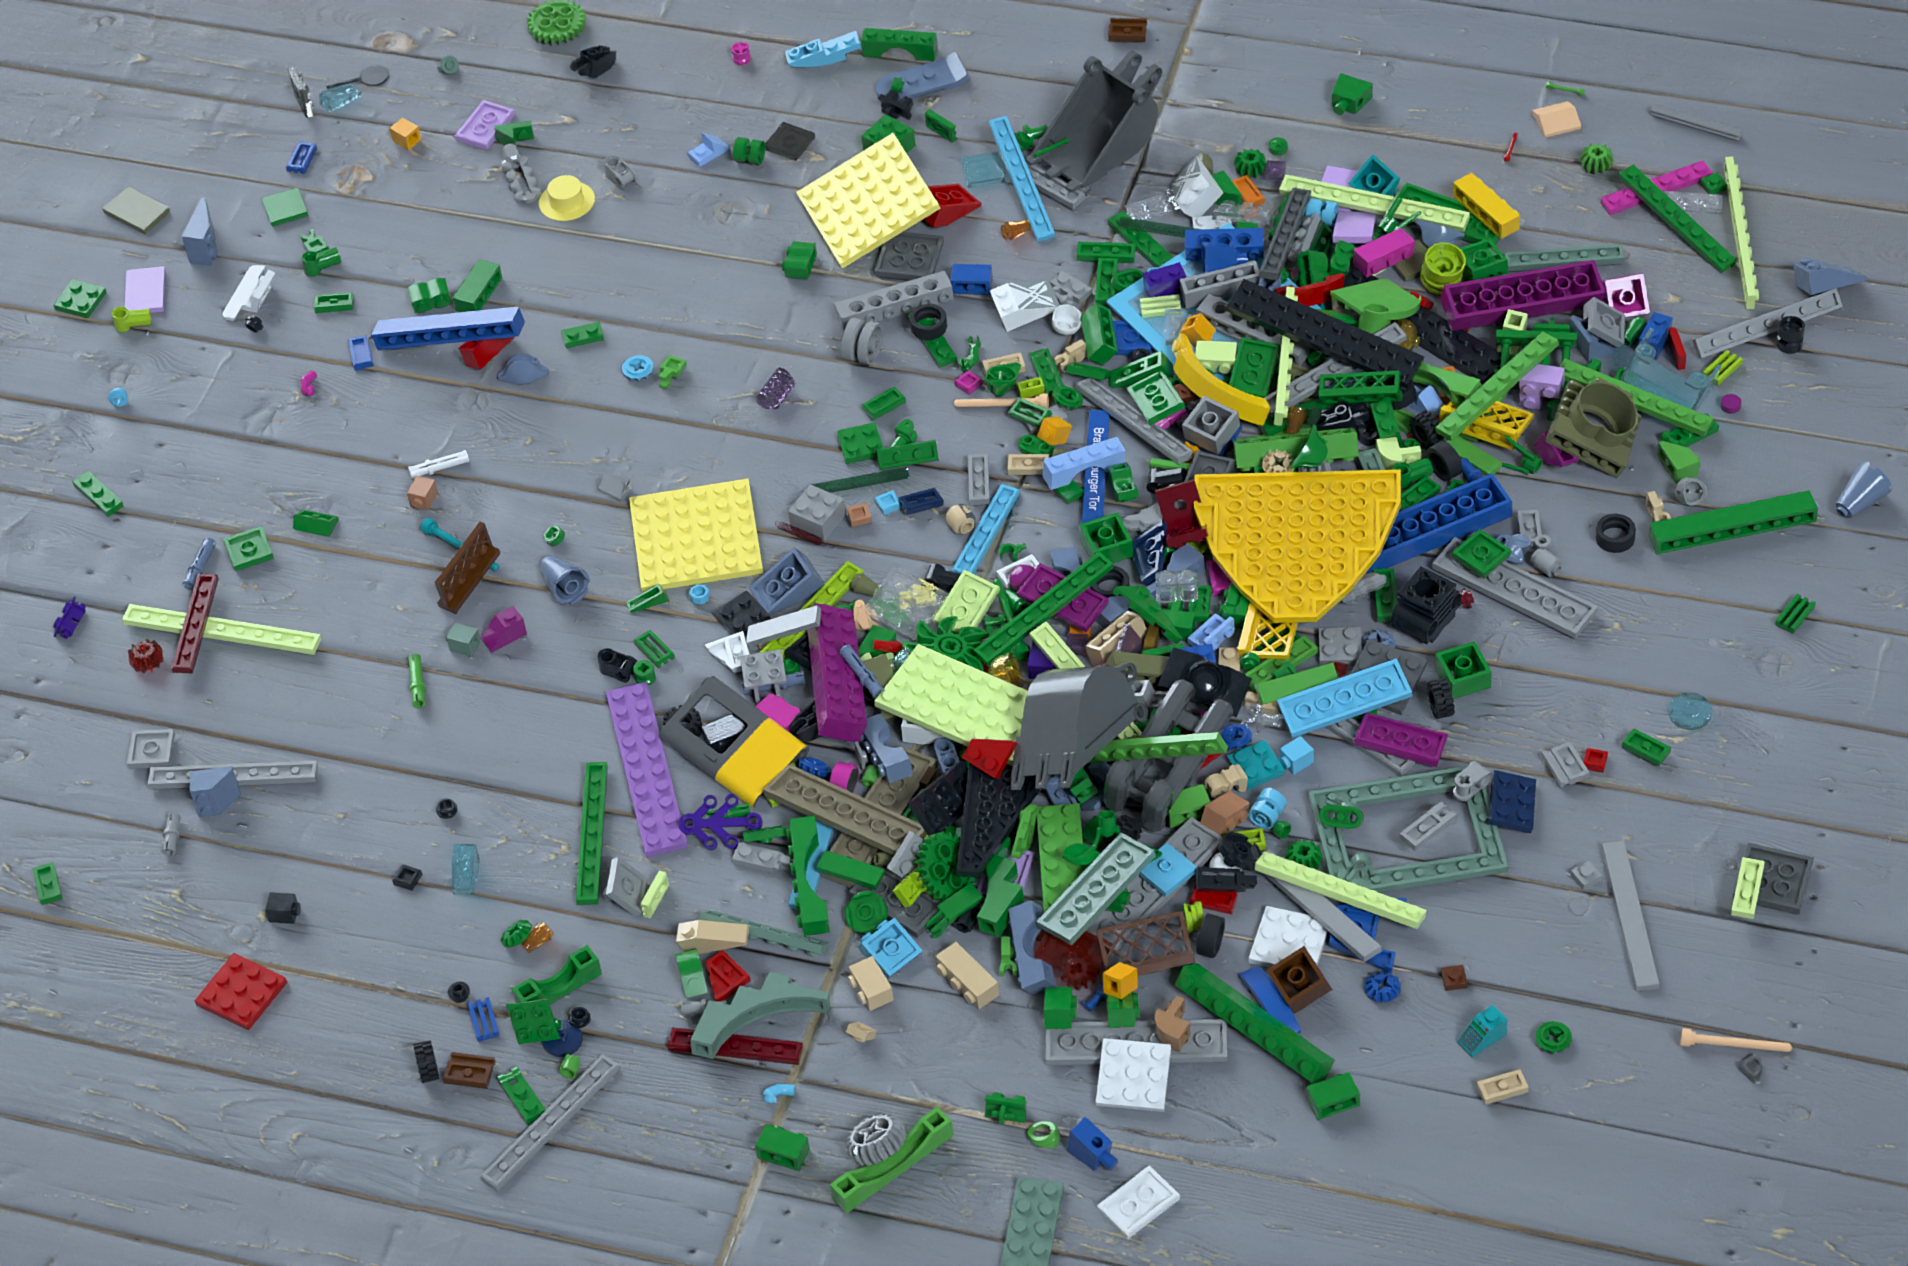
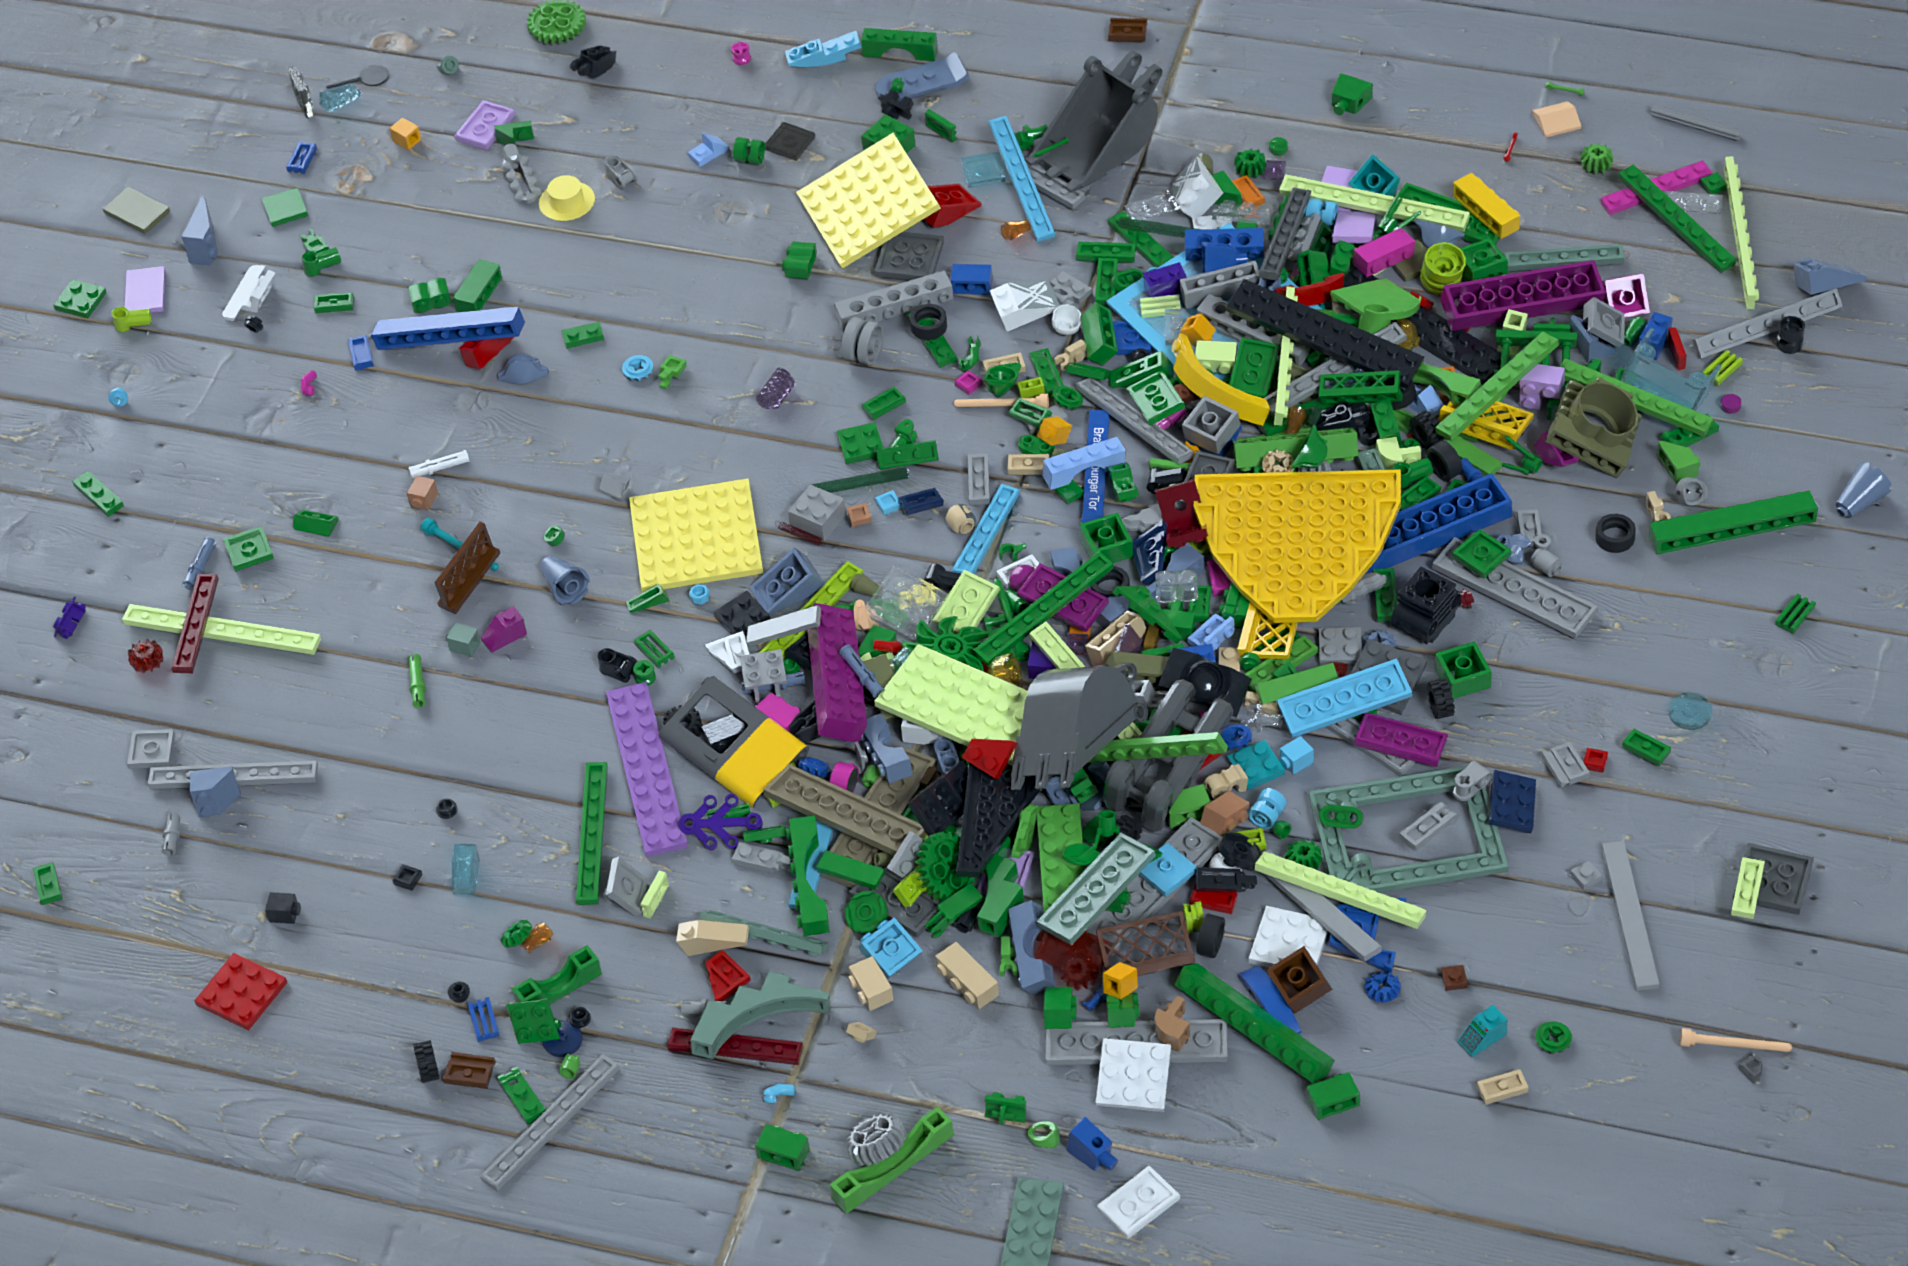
brick [675,949,708,998] -> none

